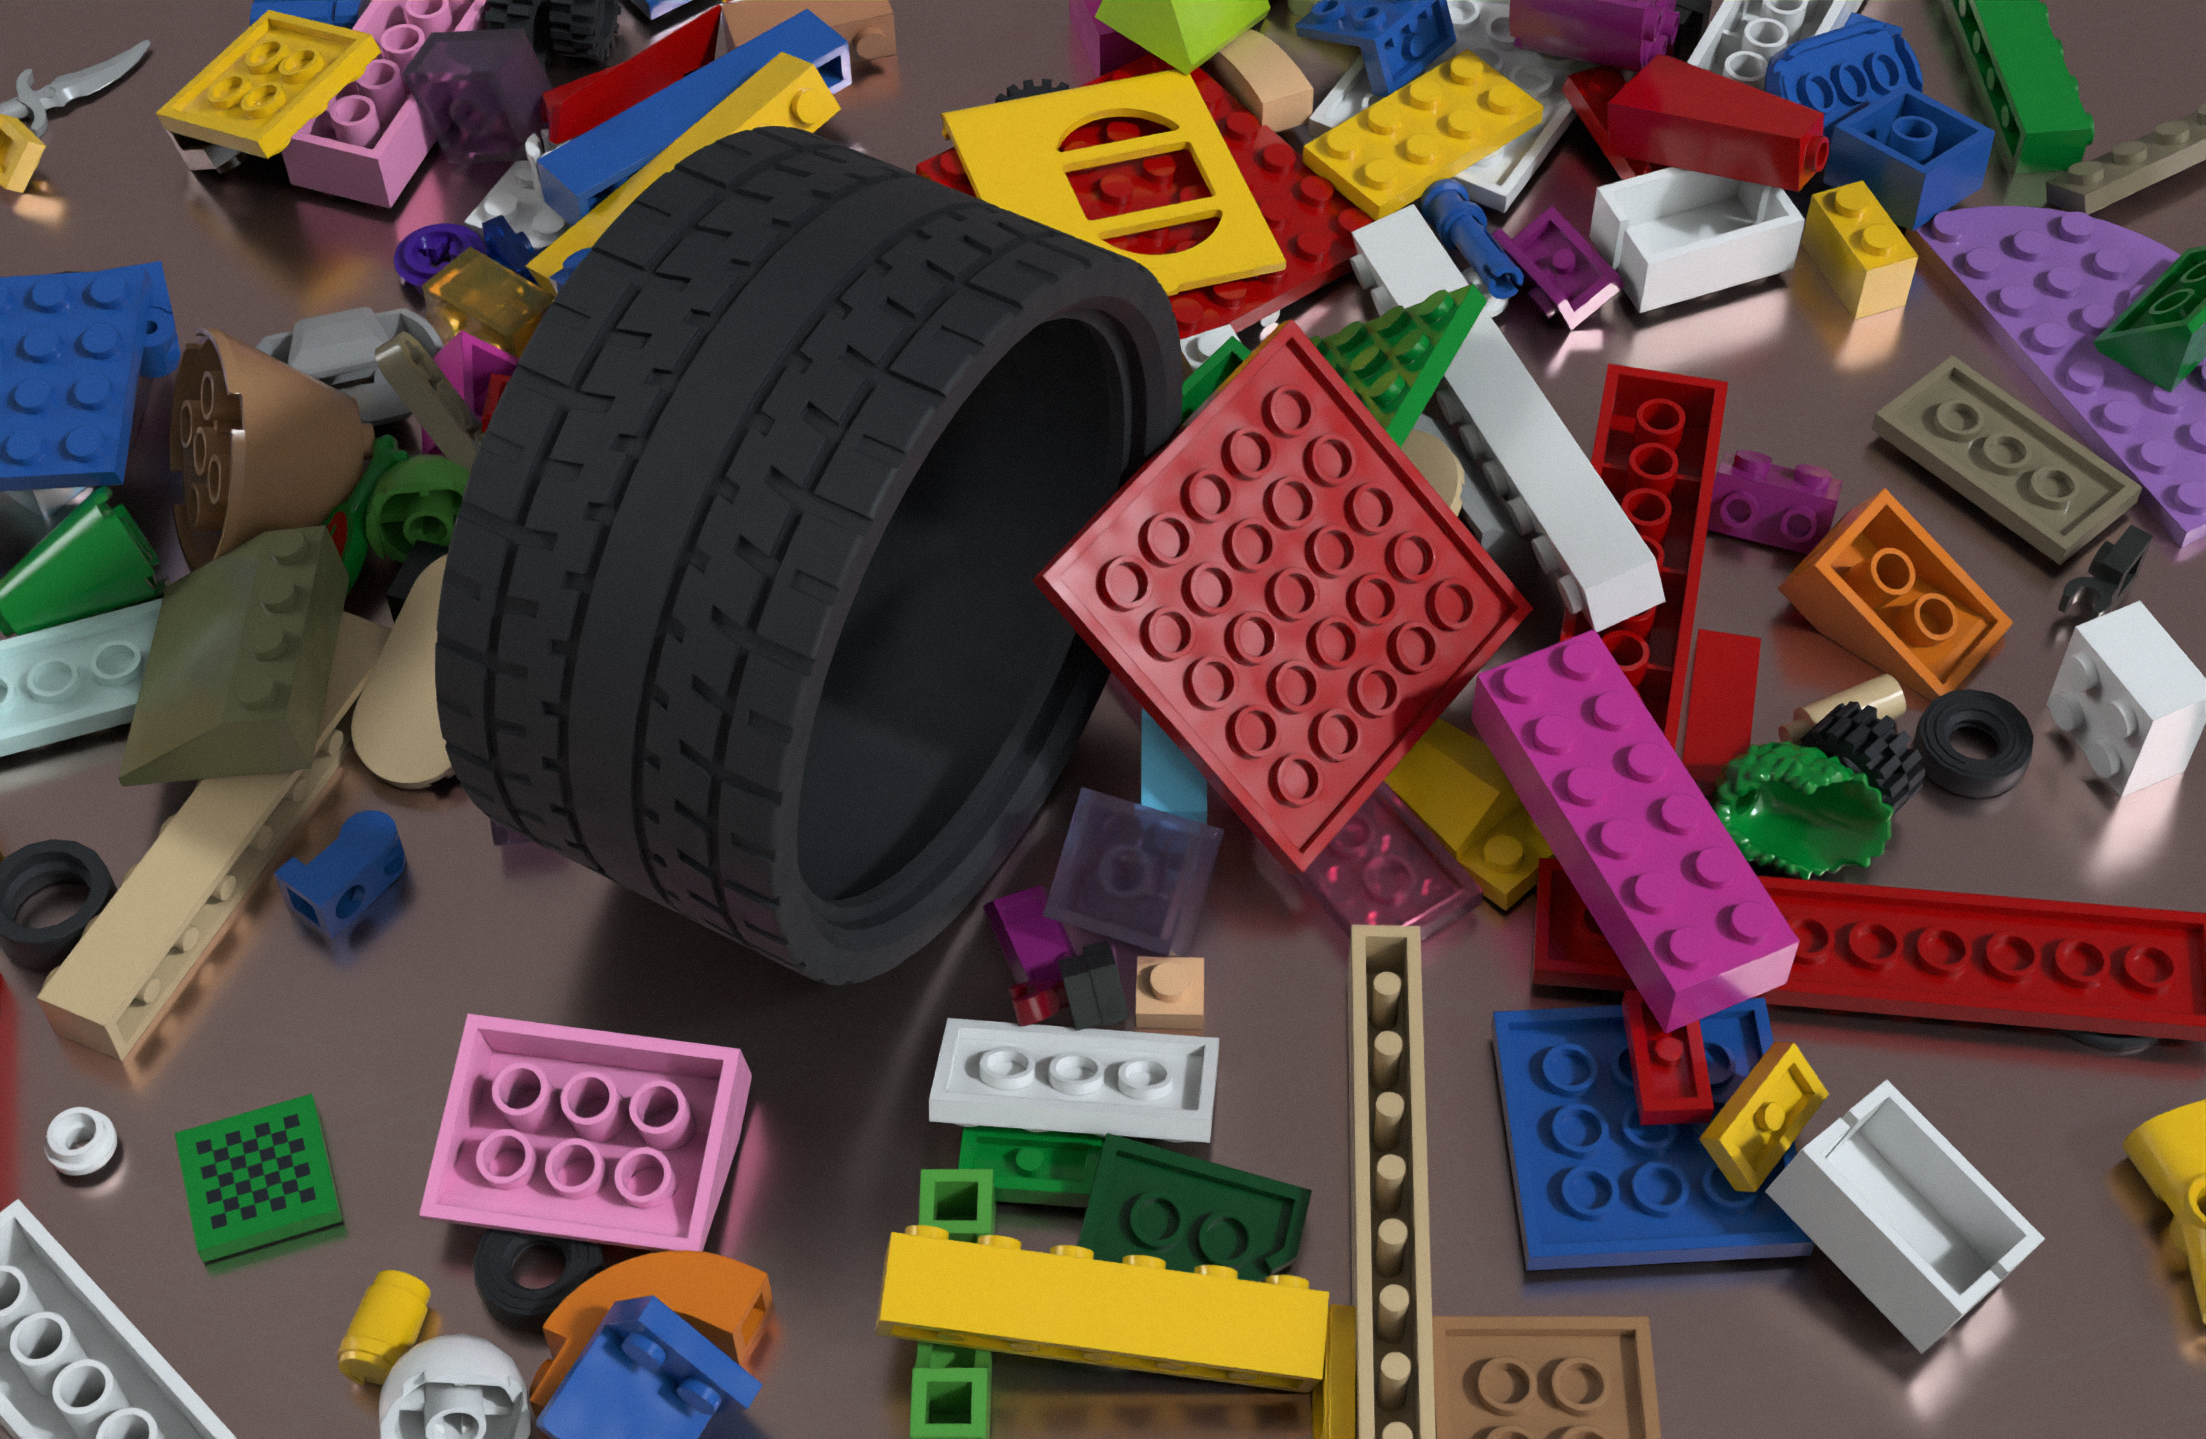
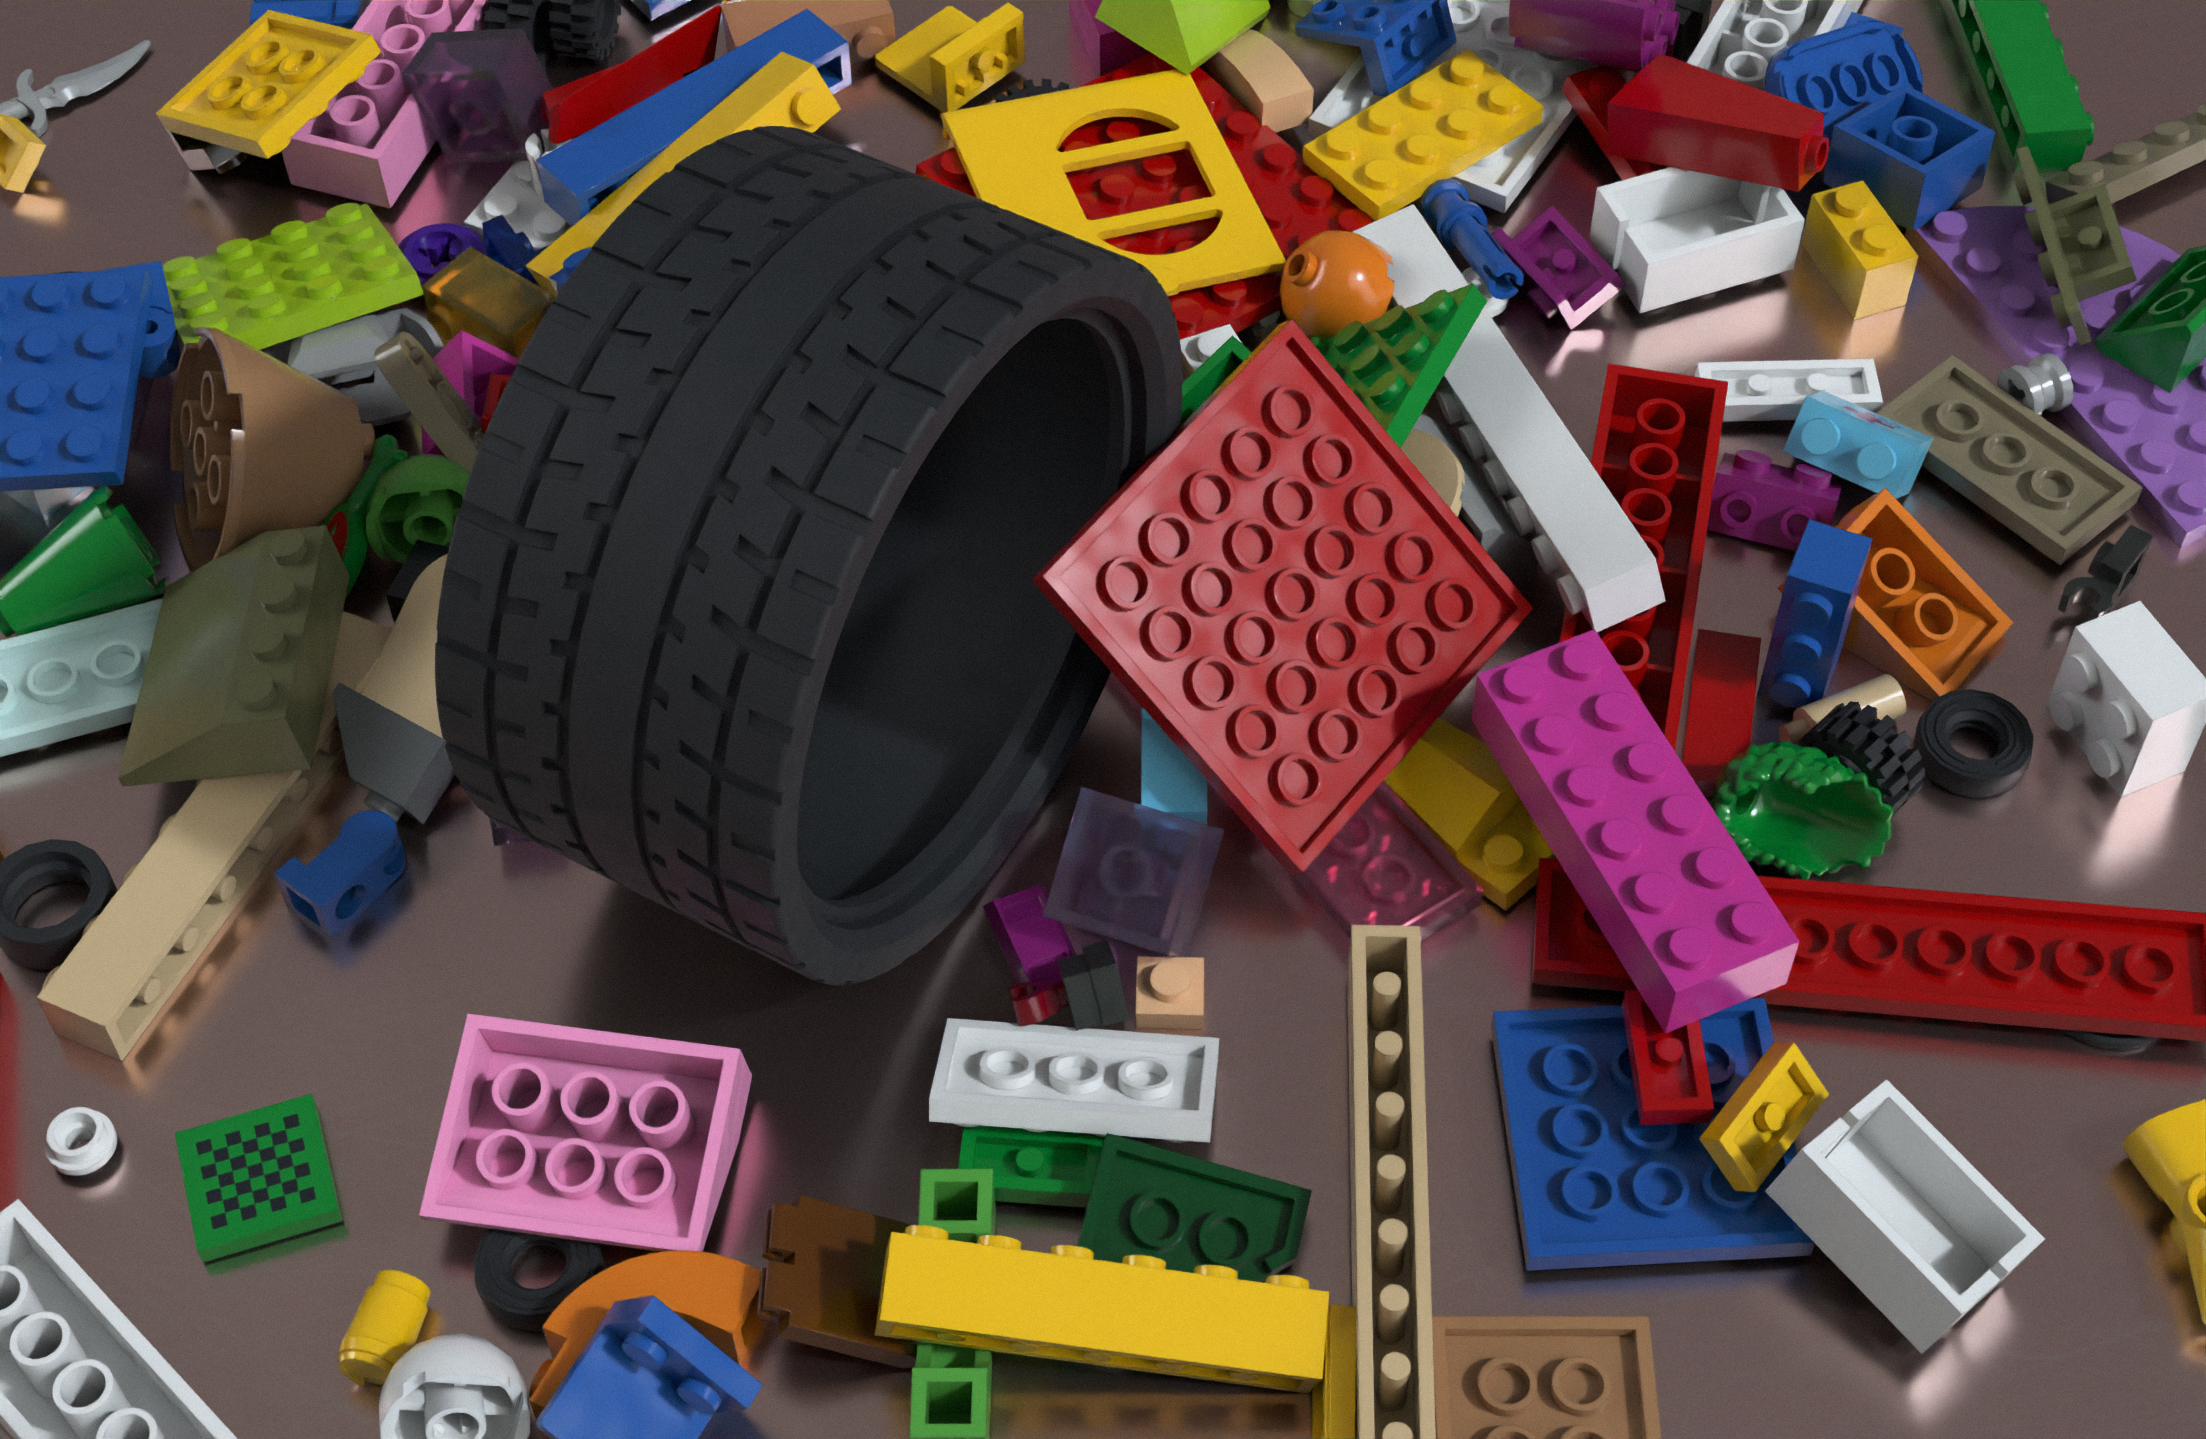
none -> lime plate [162,203,424,350]
none -> dark grey slope [332,682,455,824]
none -> reddish brown plate [757,1195,917,1368]
none -> yellow bracket [875,3,1025,113]
none -> orange cylinder [1279,230,1395,340]
none -> white plate [1695,359,1883,422]
none -> blue brick [1757,519,1873,708]
none -> medium azure brick [1783,391,1934,499]
none -> light grey wheel [1997,353,2073,416]
none -> olive bracket [2012,145,2137,345]

